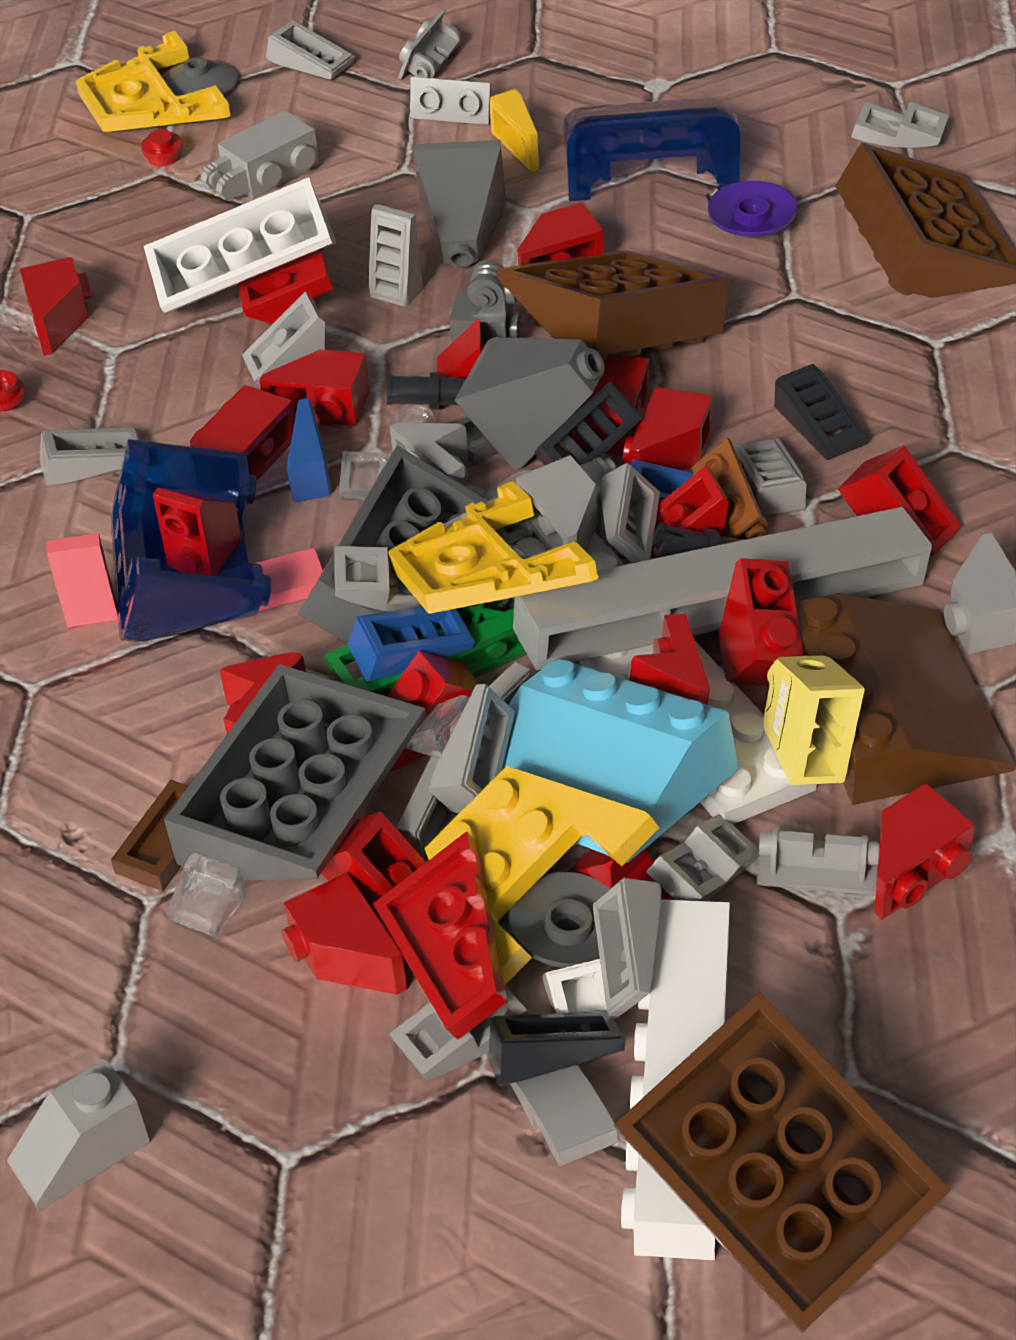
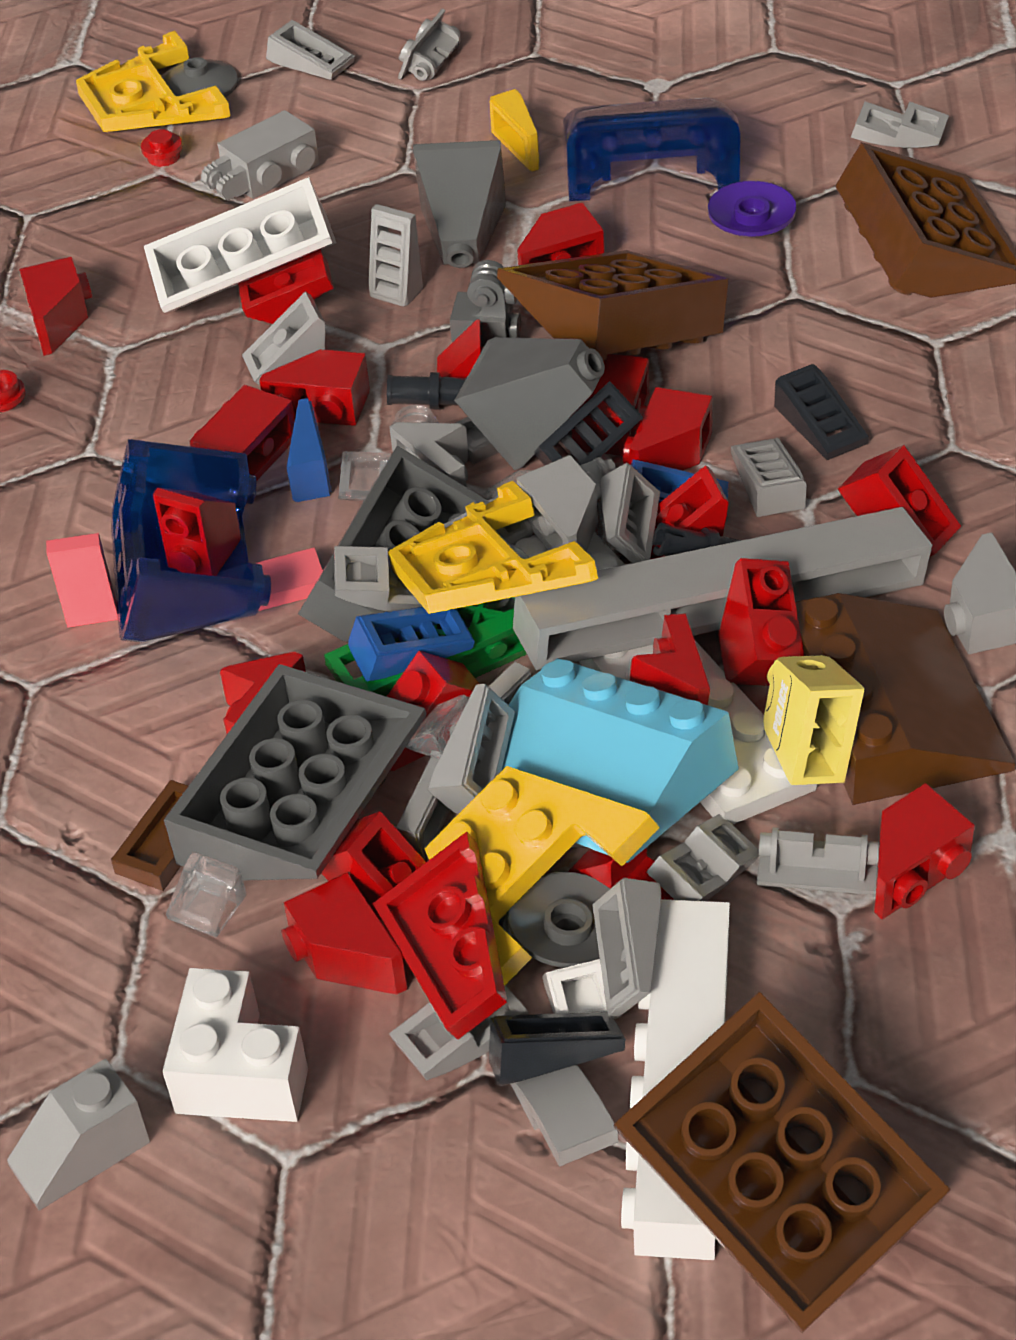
light grey slope [40,427,145,486] -> none
hinge [410,76,496,125] -> none
dark orange hinge [691,438,768,539] -> none
none -> white brick [163,968,308,1122]

